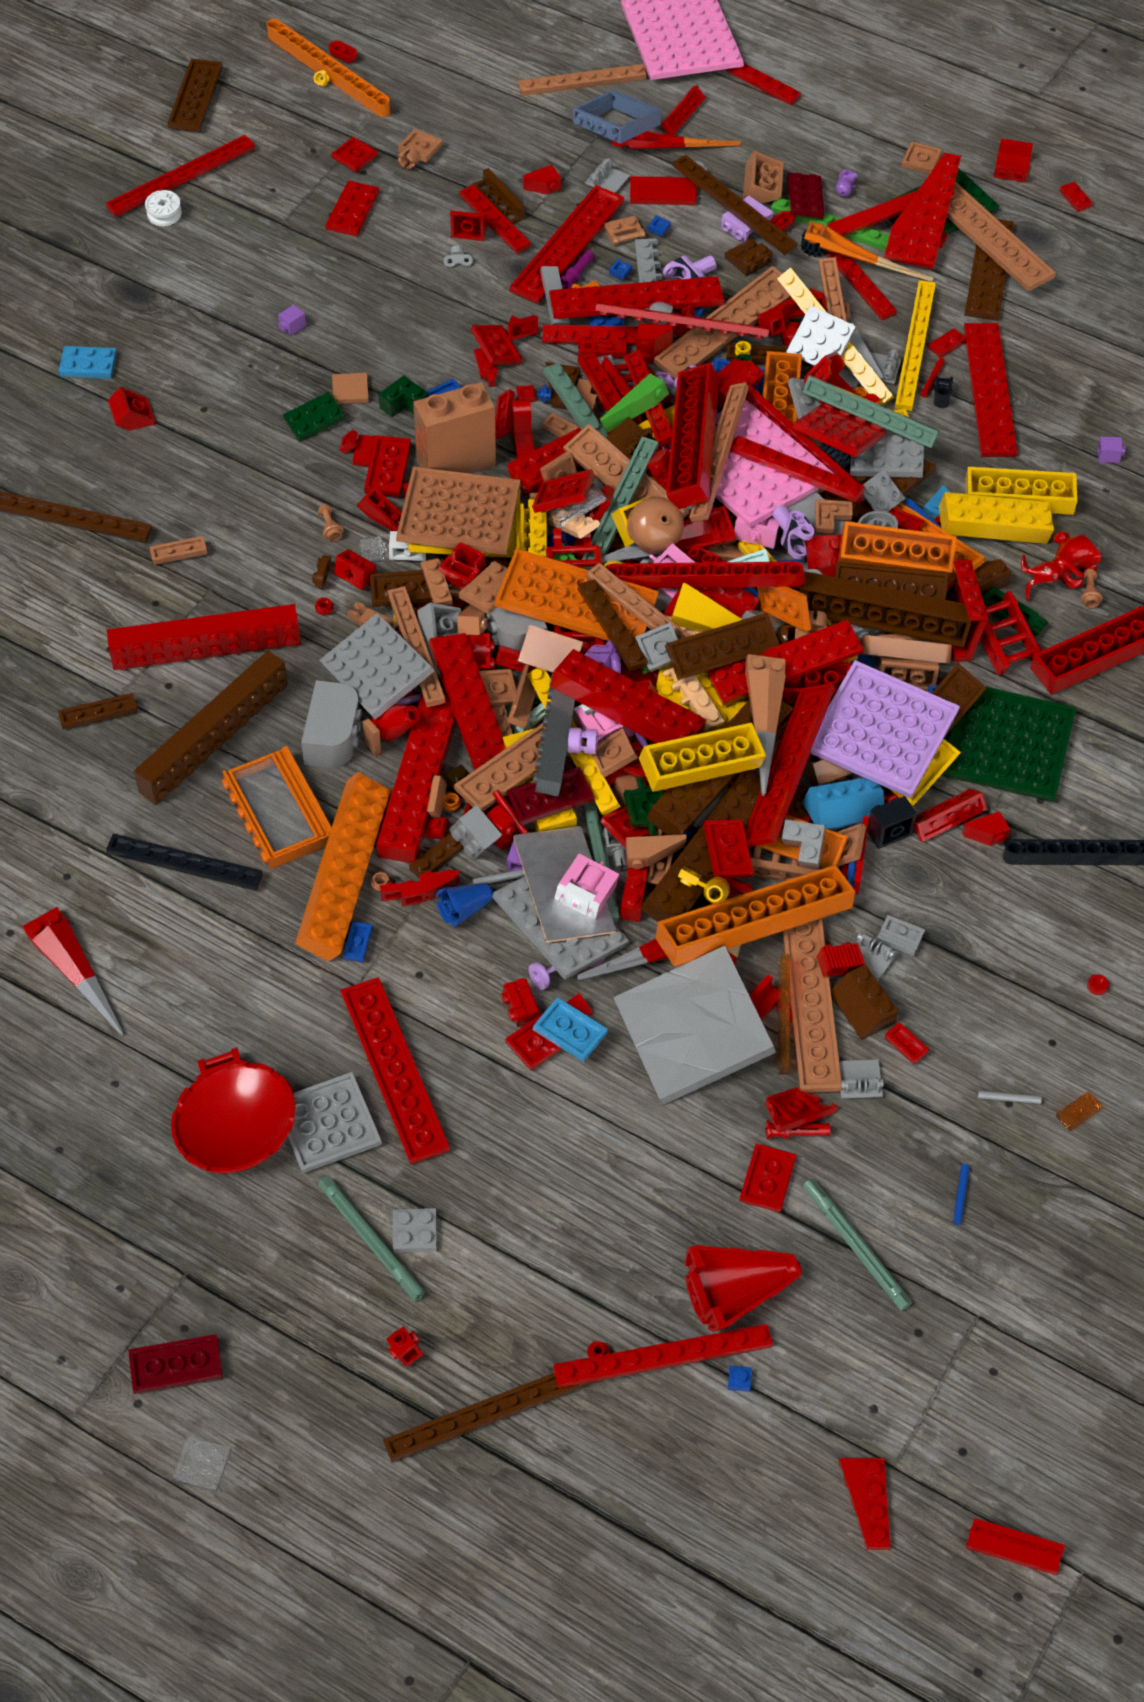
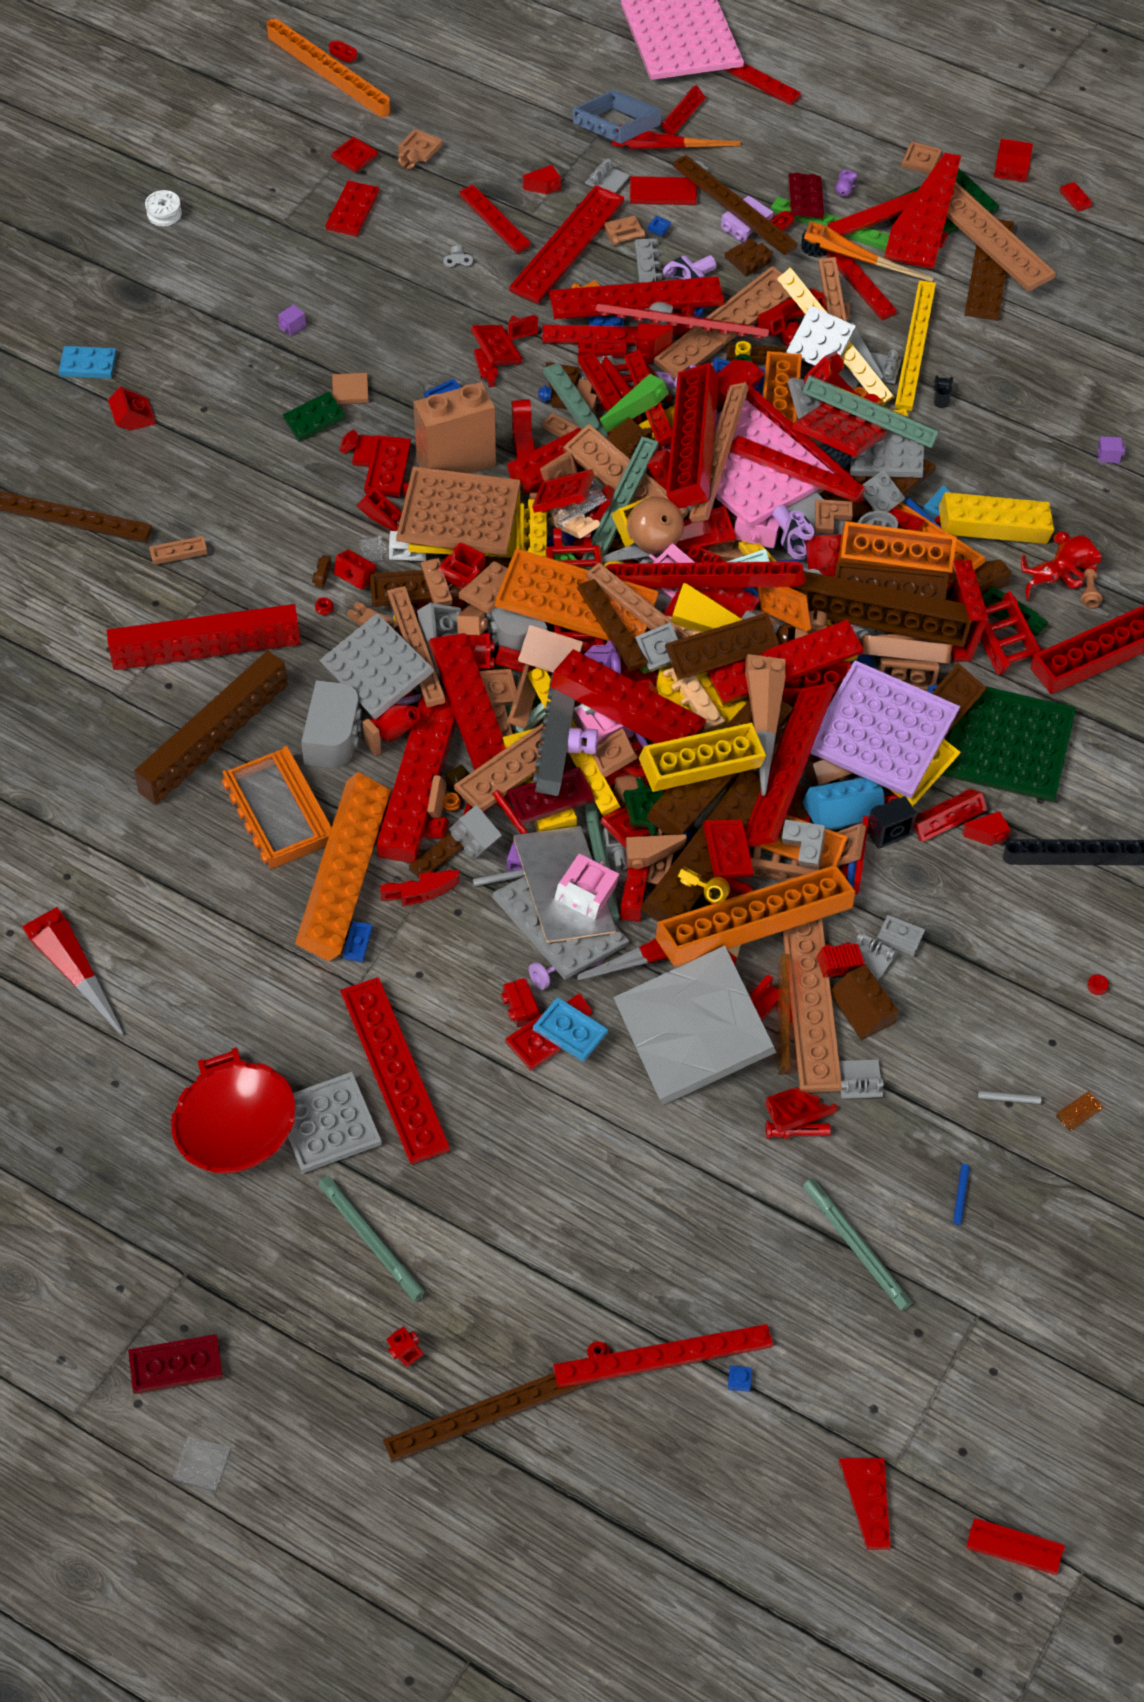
reddish brown plate [58,693,138,730] -> none
red plate [106,135,255,217] -> none
black plate [106,833,263,891] -> none
reddish brown plate [168,58,223,132] -> none
yellow plate [314,70,329,87] -> none
nougat piece [318,504,344,542] -> none
nougat plate [371,872,391,891] -> none
dark green brick [379,375,429,417] -> none
light grey plate [393,1208,437,1253] -> none
blue cone [436,883,493,927] -> none
red slope [450,210,487,241] -> none
reddish brown fence [472,168,525,224] -> none
red brick [486,805,515,850] -> none
red plate [495,389,515,439] -> none
red tile [516,385,535,402] -> none
nougat plate [518,64,647,96] -> none
light grey tile [540,266,570,325] -> none
magenta pin [560,250,595,289] -> none
blue plate [609,259,632,281] -> none
red cone [685,1245,802,1331] -> none
red tile [739,1143,797,1213] -> none
nougat slope [743,151,784,204] -> none
red plate [884,1022,929,1065] -> none
red bar [920,357,945,398] -> none
red plate [928,328,966,358] -> none
red plate [963,323,1017,457] -> none
yellow brick [965,467,1077,515] -> none

